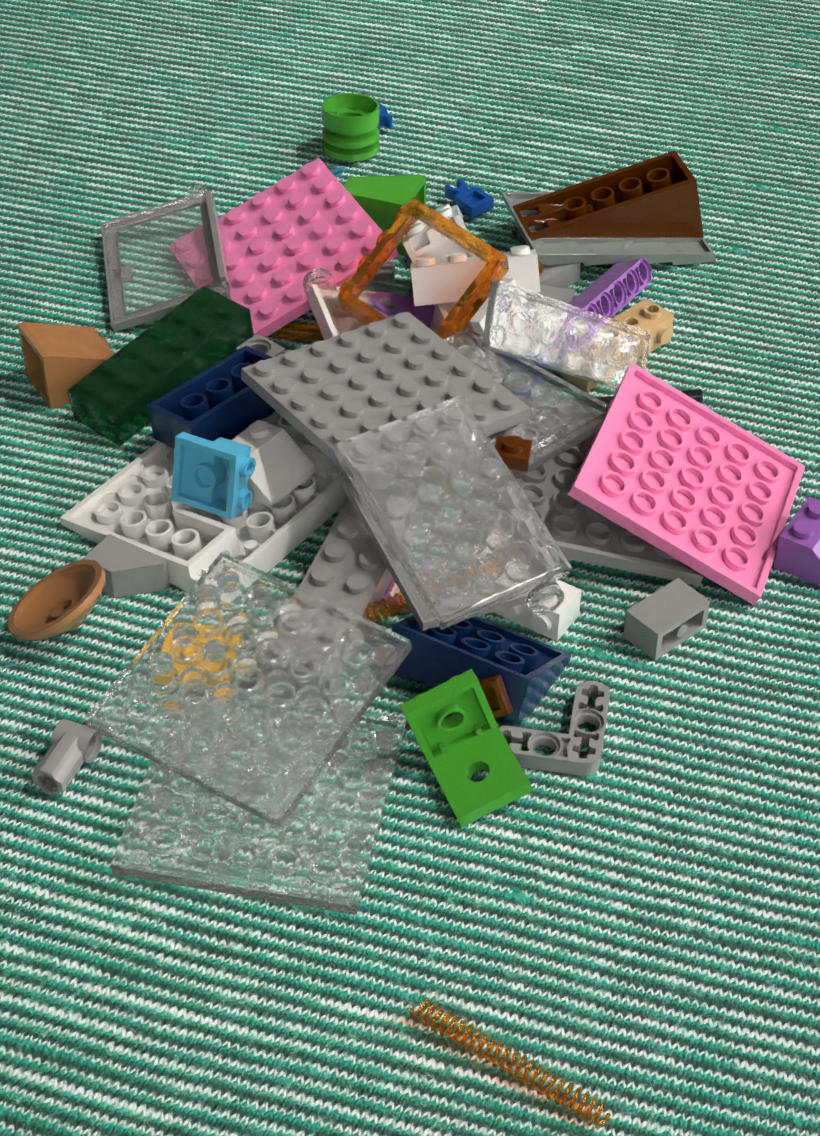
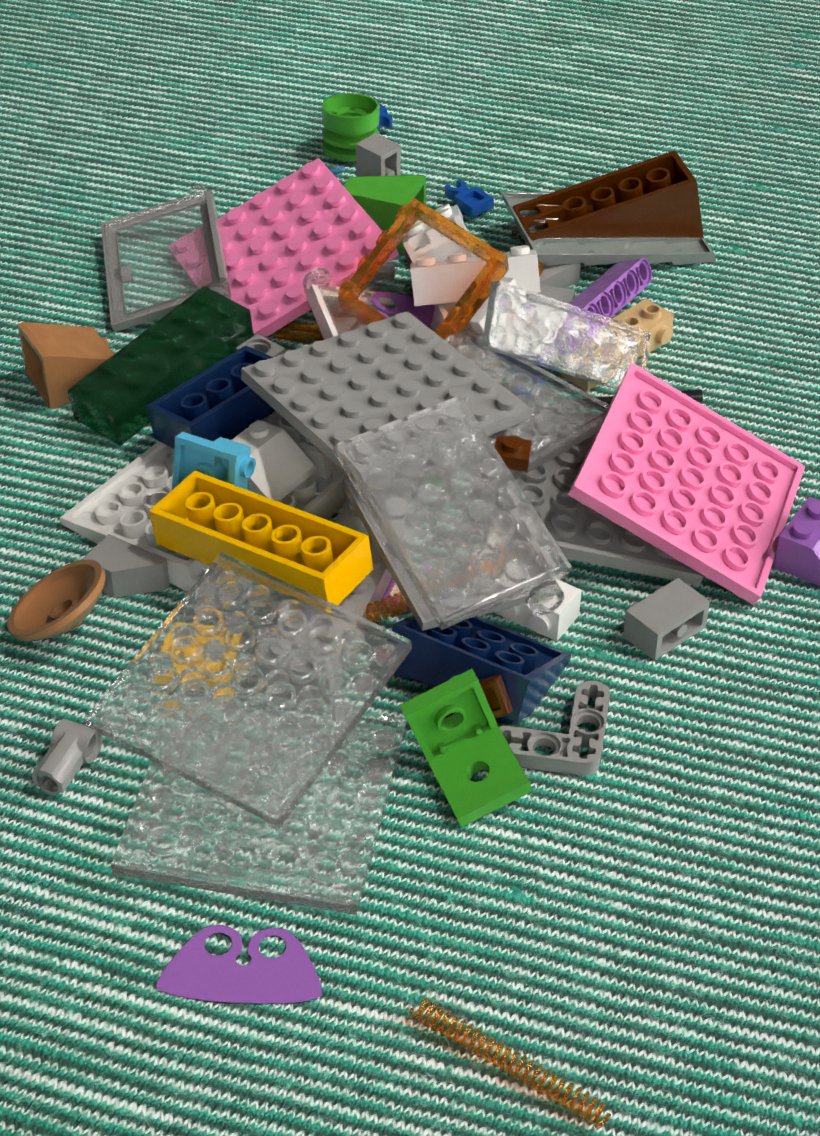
none -> yellow brick [149,470,373,614]
none -> medium lavender piece [156,925,322,1004]
none -> light grey brick [356,133,401,177]

